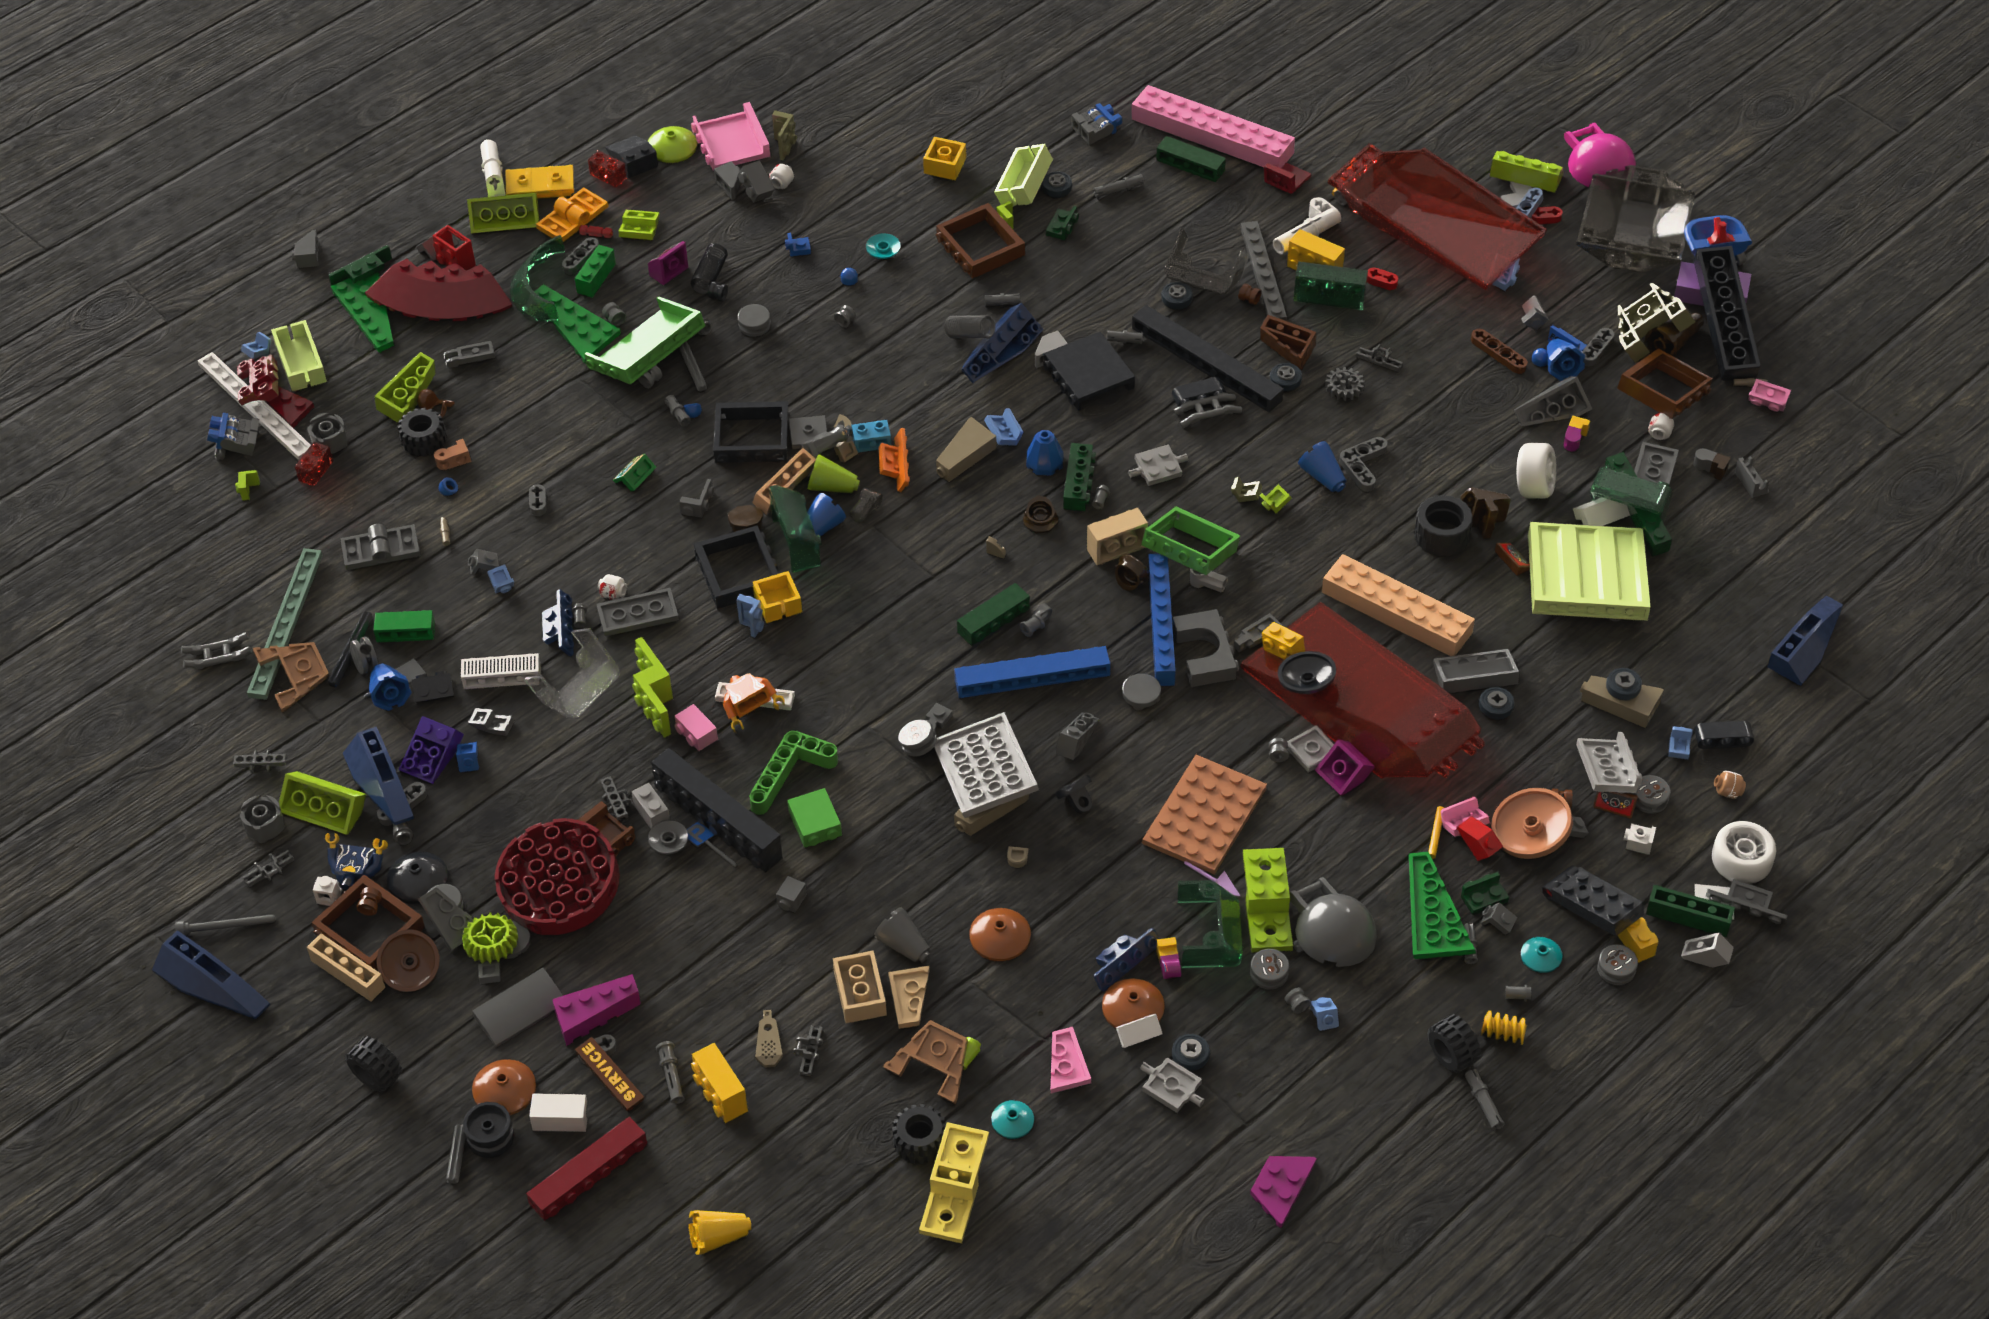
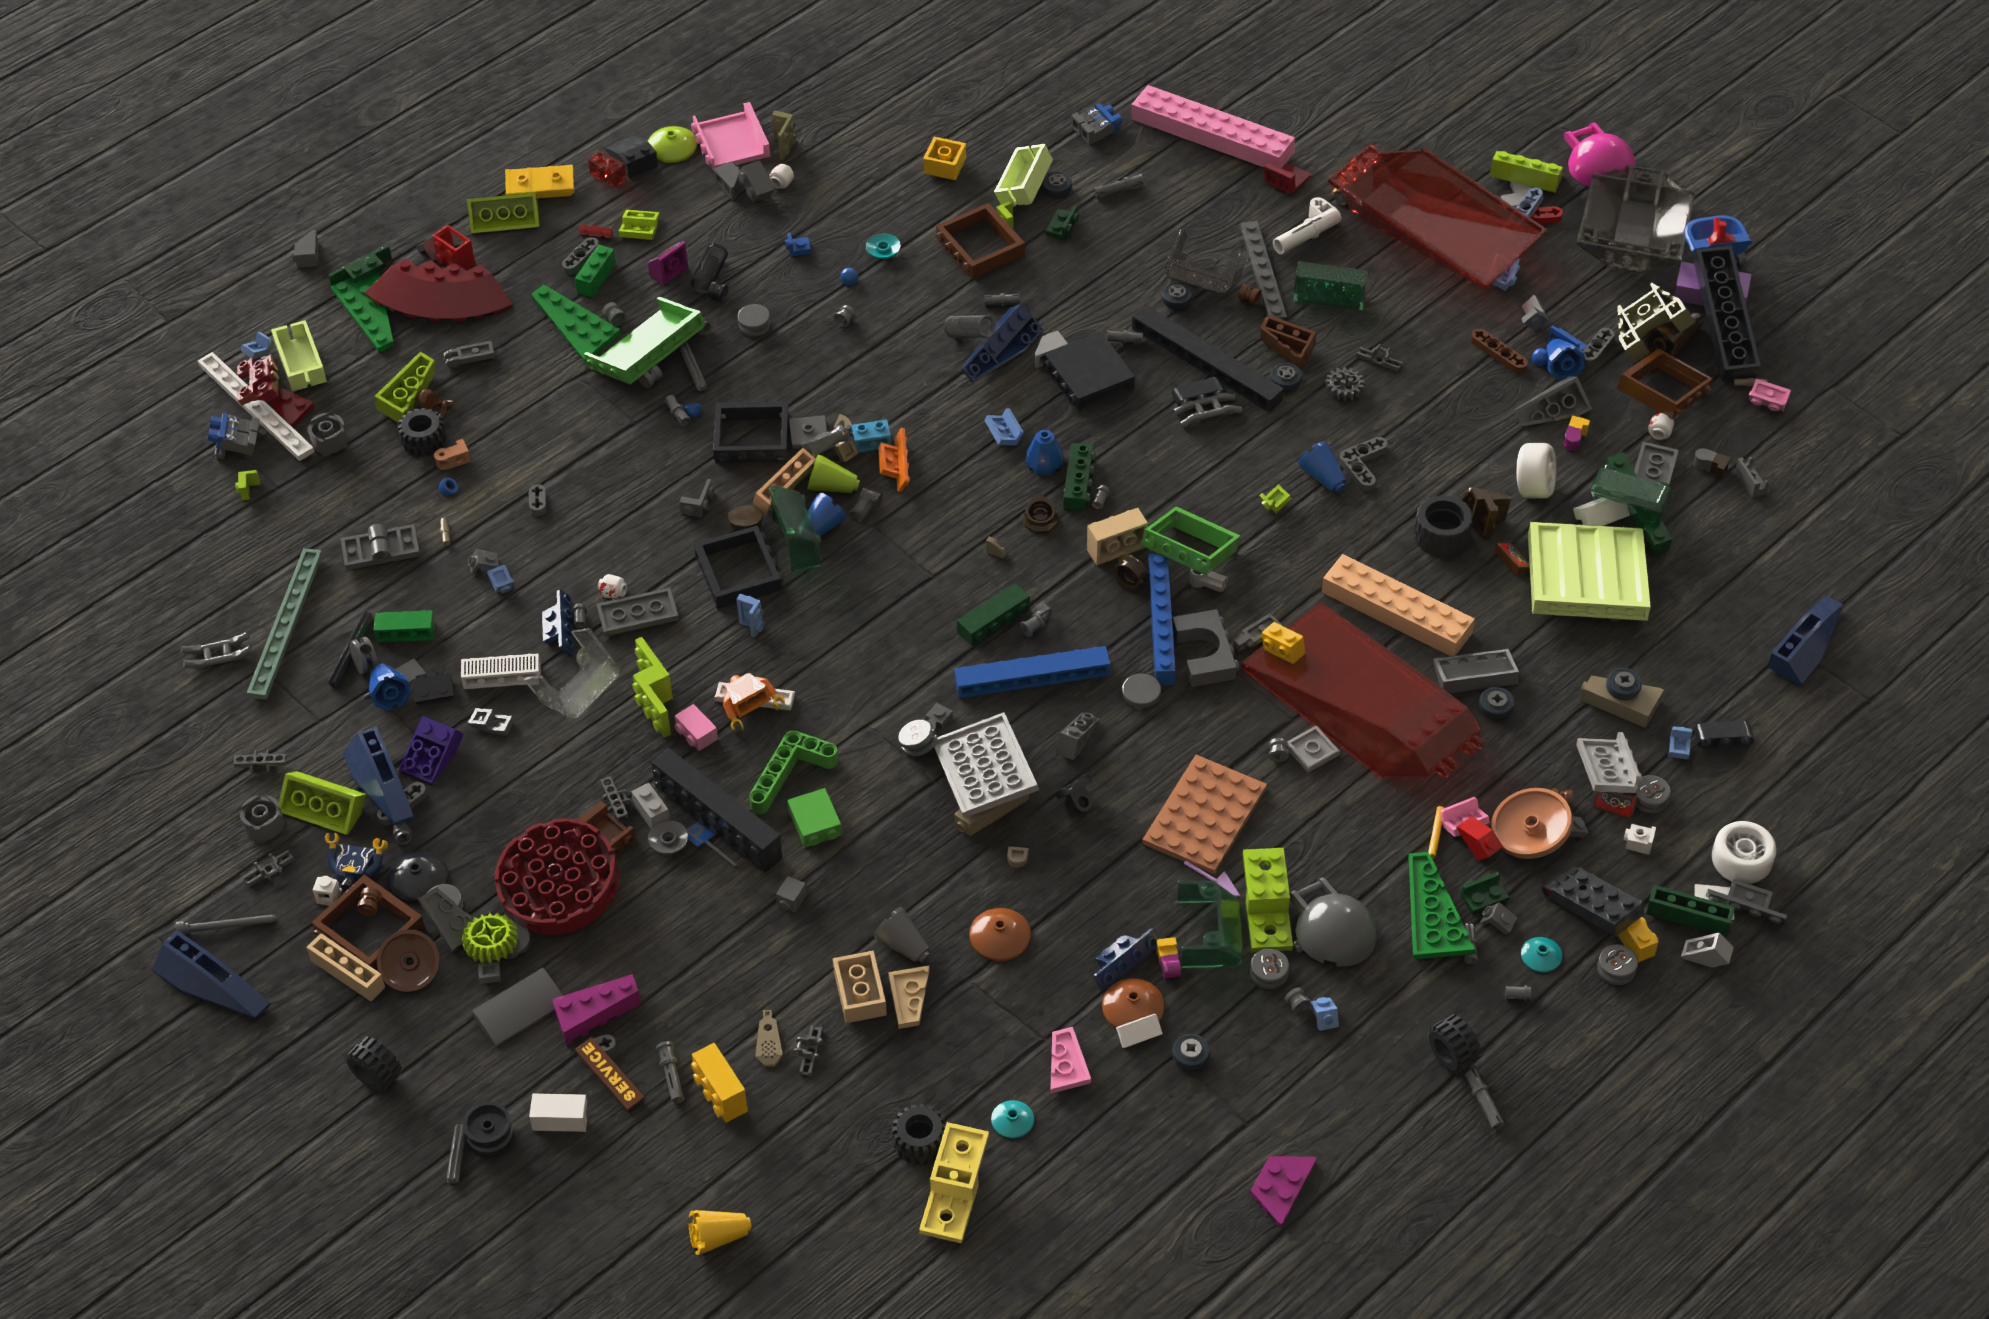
medium nougat wing [253,642,329,712] -> none
clear red brick [295,442,333,486] -> none
blue bracket [456,742,479,772] -> none
dark orange dish [472,1059,536,1115] -> none
white piece [480,140,505,197] -> none
clear green windscreen [510,235,565,322] -> none
dark red brick [526,1116,647,1221] -> none
light orange plate [536,187,609,243] -> none
green panel [613,454,656,491] -> none
yellow piece [753,571,802,623] -> none
medium nougat wing [883,1020,968,1104] -> none
dark tan slope [936,417,997,482] -> none
lime cone [963,1037,981,1070] -> none
light grey plate [1128,444,1188,486] -> none
light grey plate [1140,1058,1204,1113] -> none
dark green brick [1156,136,1226,182] -> none
olive bracket [1231,477,1262,502] -> none
black dish [1278,651,1337,694] -> none
yellow brick [1287,229,1345,286] -> none
magenta slope [1315,740,1375,795] -> none
red beam [1366,268,1398,290] -> none
yellow piece [1481,1011,1527,1045] -> none
medium nougat head [1714,771,1746,799] -> none

